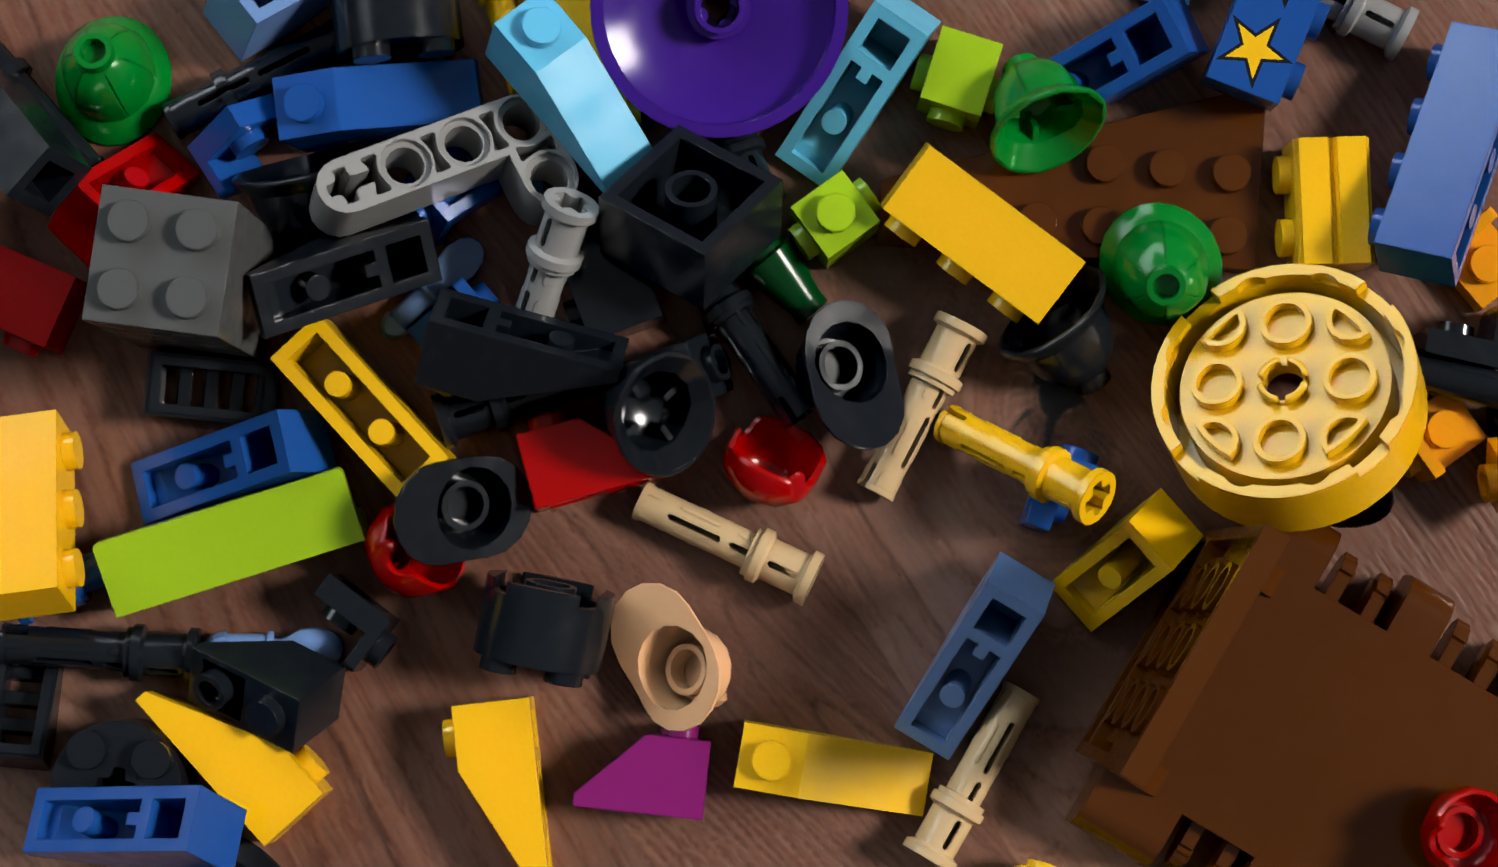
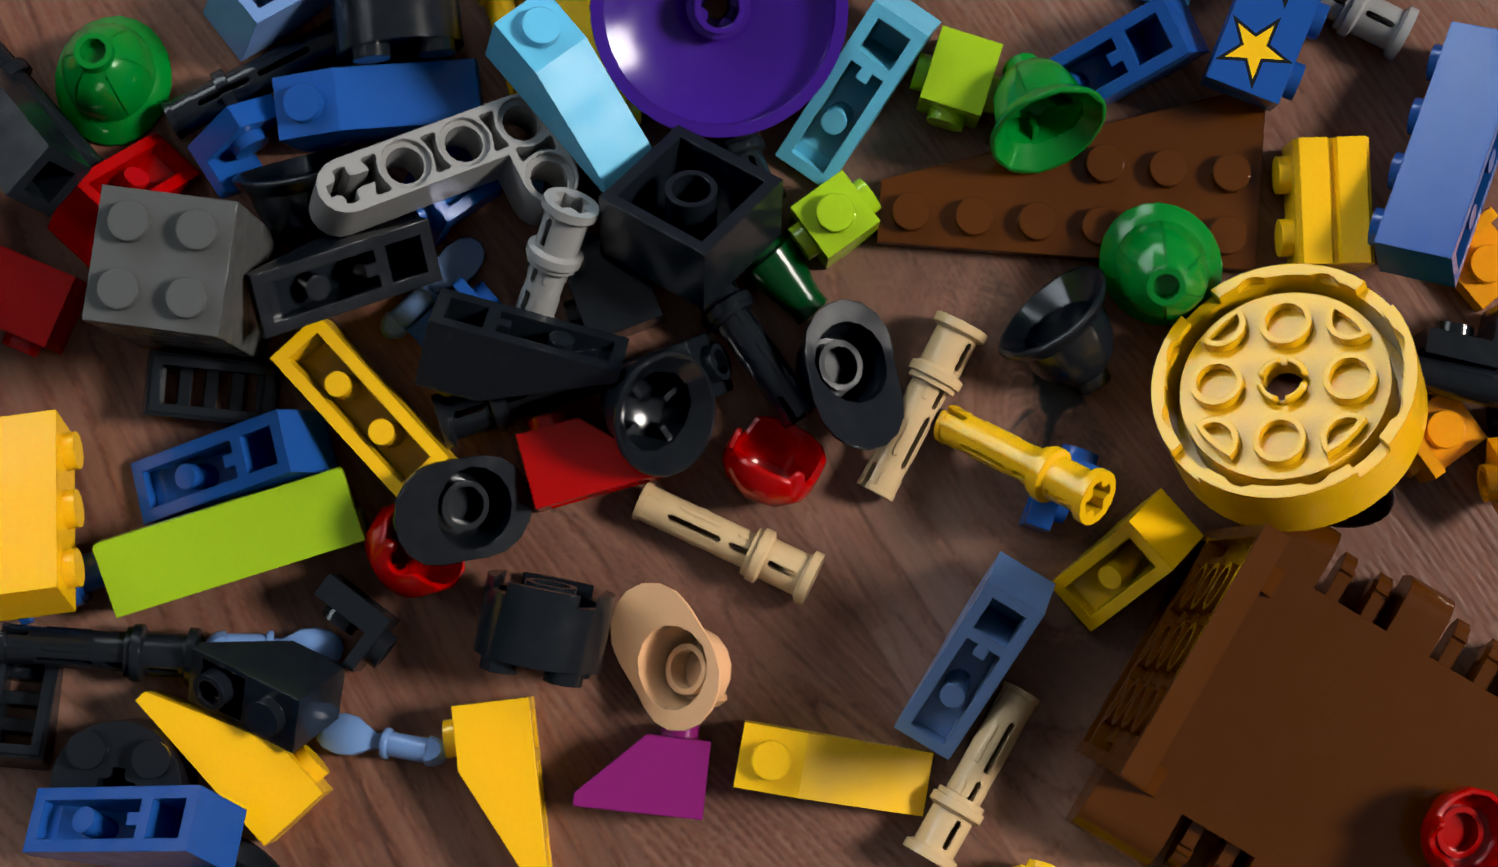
yellow brick [881,142,1086,324] -> none
none -> medium blue piece [316,713,447,767]

